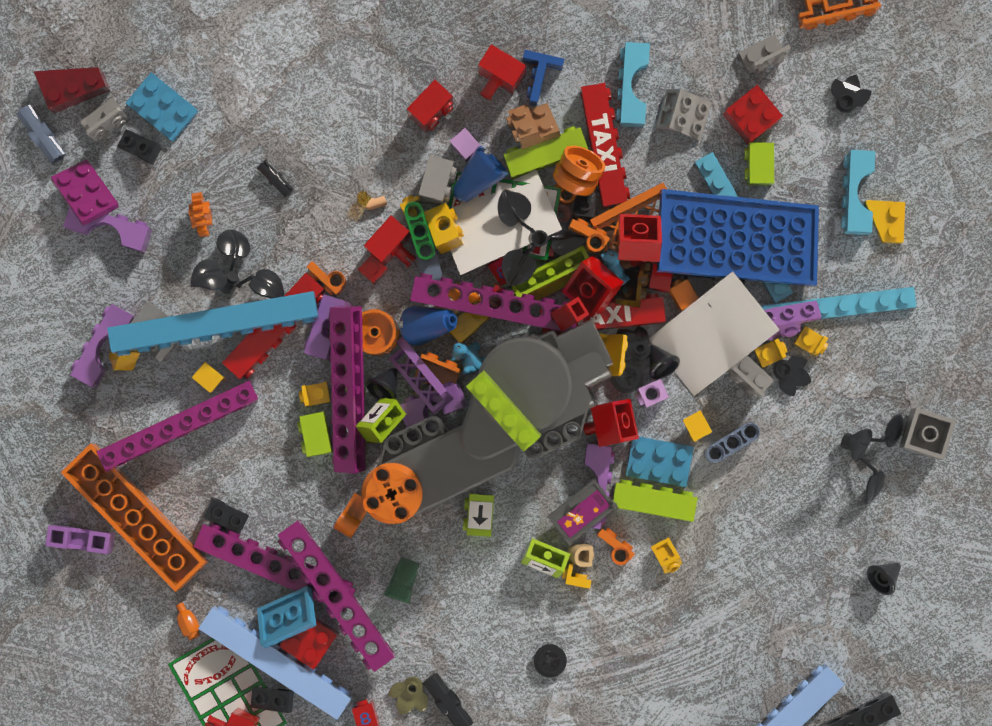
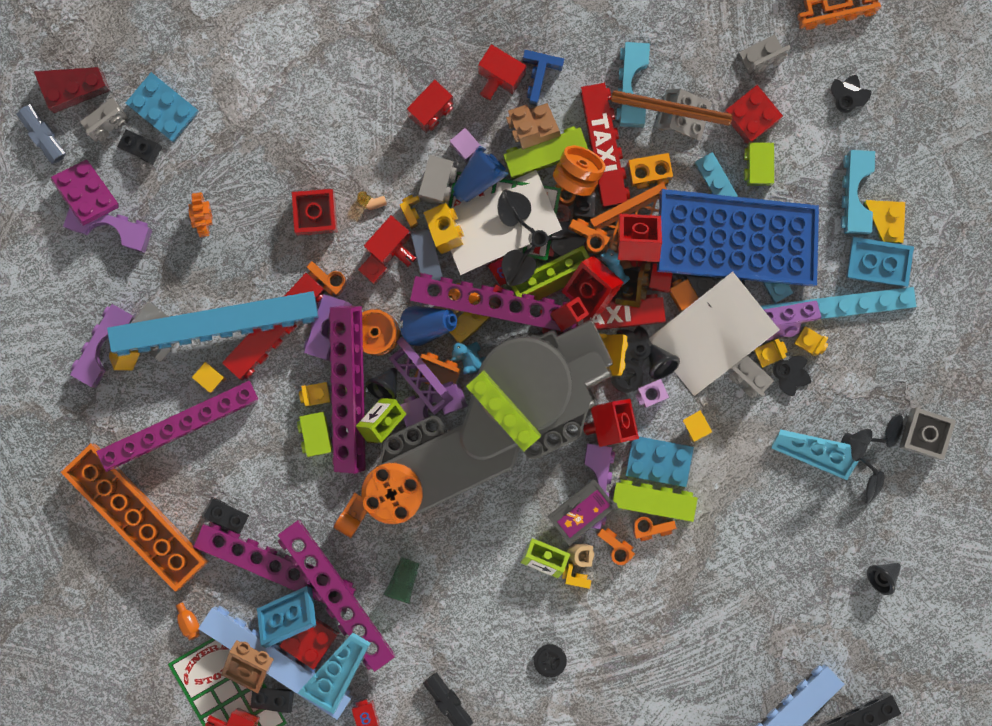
medium lavender arch [45,525,115,554] -> none
black plant [190,229,285,298] -> none
black pin [257,160,294,198] -> none
olive plate [388,676,428,714] -> none
green beam [404,202,435,261] -> none
brick [463,494,494,537] -> none
yellow bracket [651,537,683,574] -> none
sand blue beam [704,423,760,463] -> none
none -> medium nougat plate [221,640,274,693]
none -> red brick [292,189,338,236]
none -> medium azure wing [298,633,371,714]
none -> dark orange axle [611,90,732,126]
none -> light orange brick [627,153,673,189]
none -> orange plate [633,516,677,541]
none -> medium azure wing [771,429,859,480]
none -> dark azure plate [846,237,914,287]

